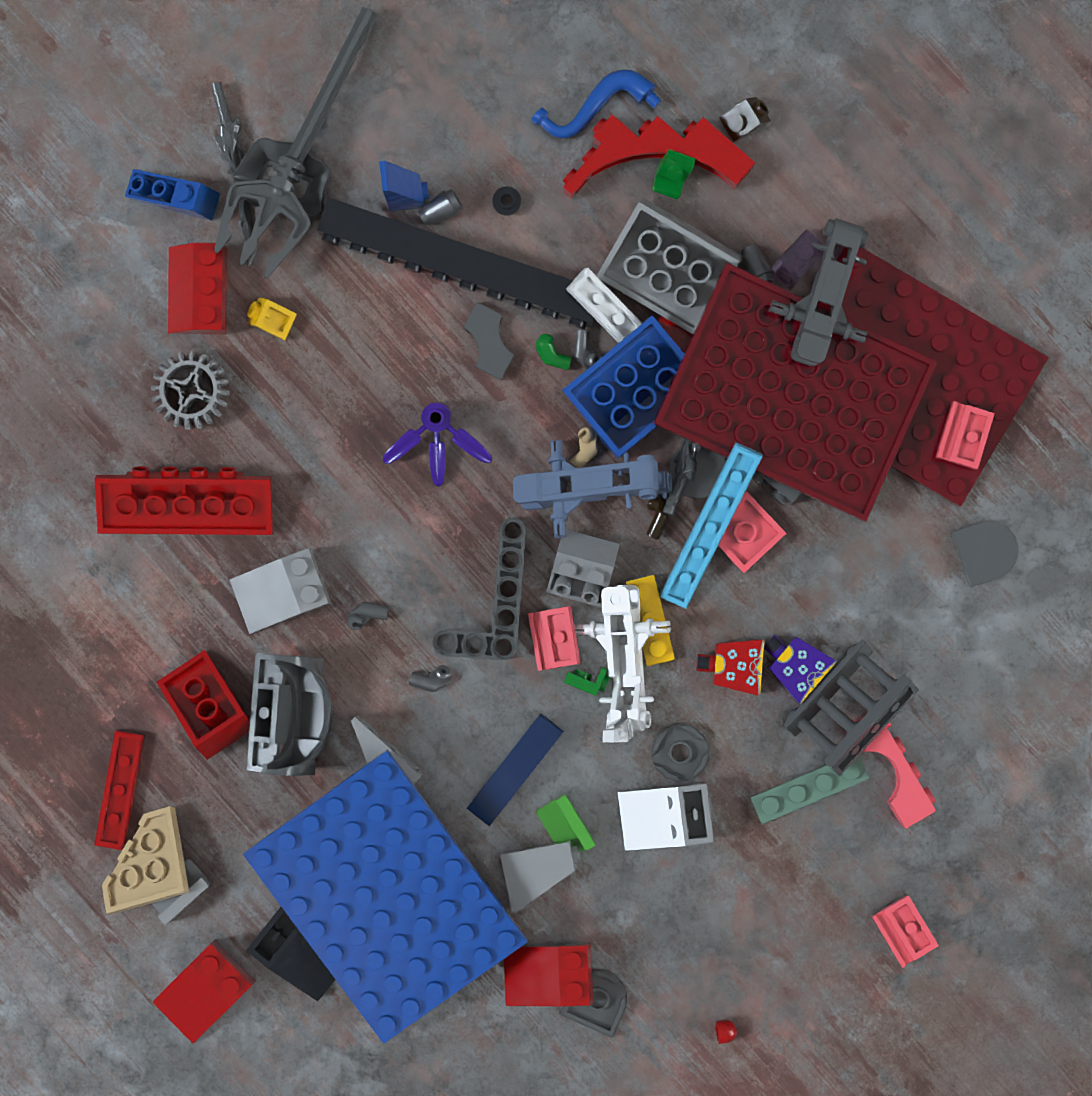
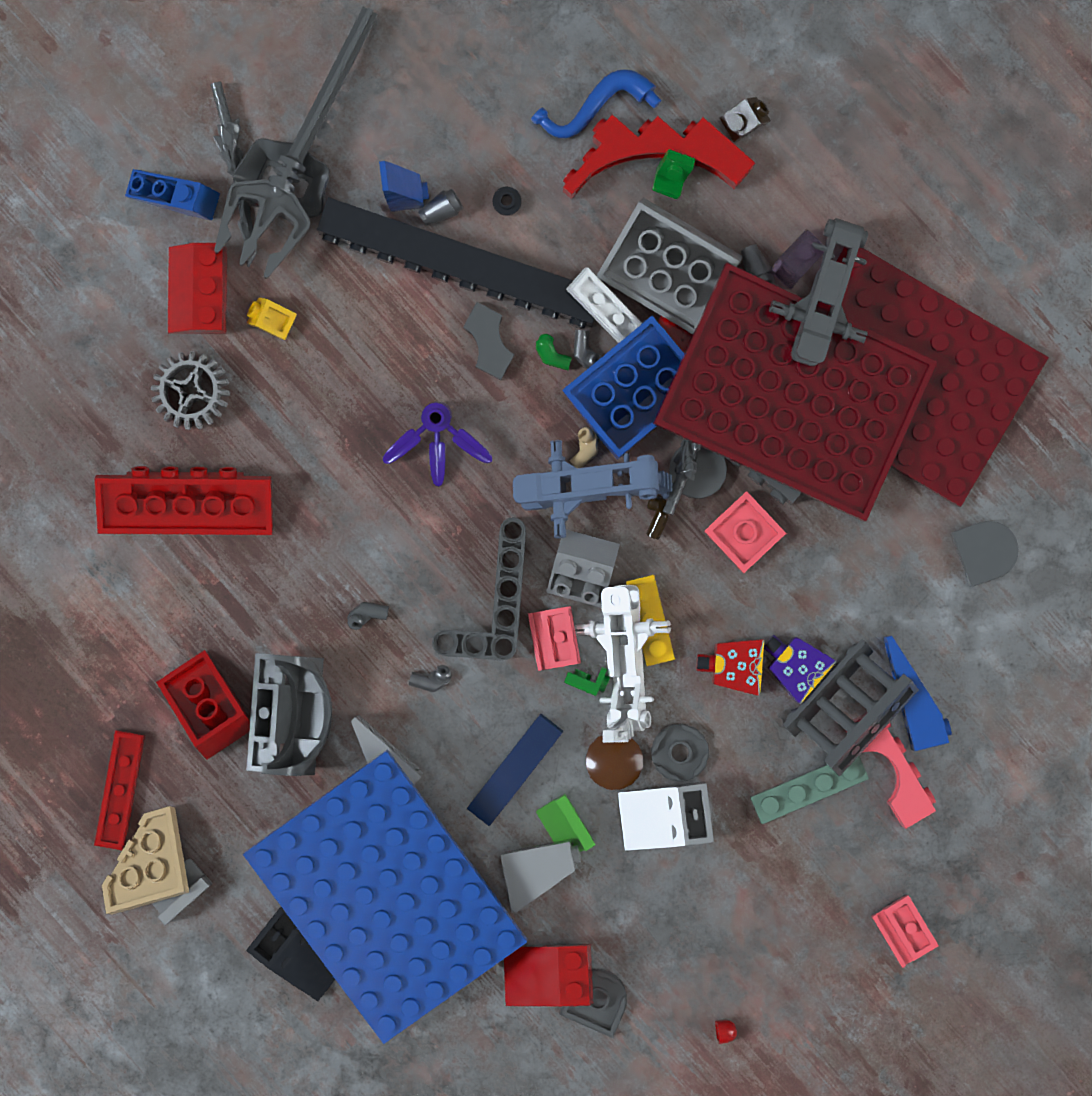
red slope [152,940,256,1044] -> none
light grey slope [230,548,332,634] -> none
medium azure tile [660,442,763,609] -> none
coral plate [935,401,995,470] -> none
none -> reddish brown dish [586,735,643,790]
none -> blue slope [882,636,952,751]

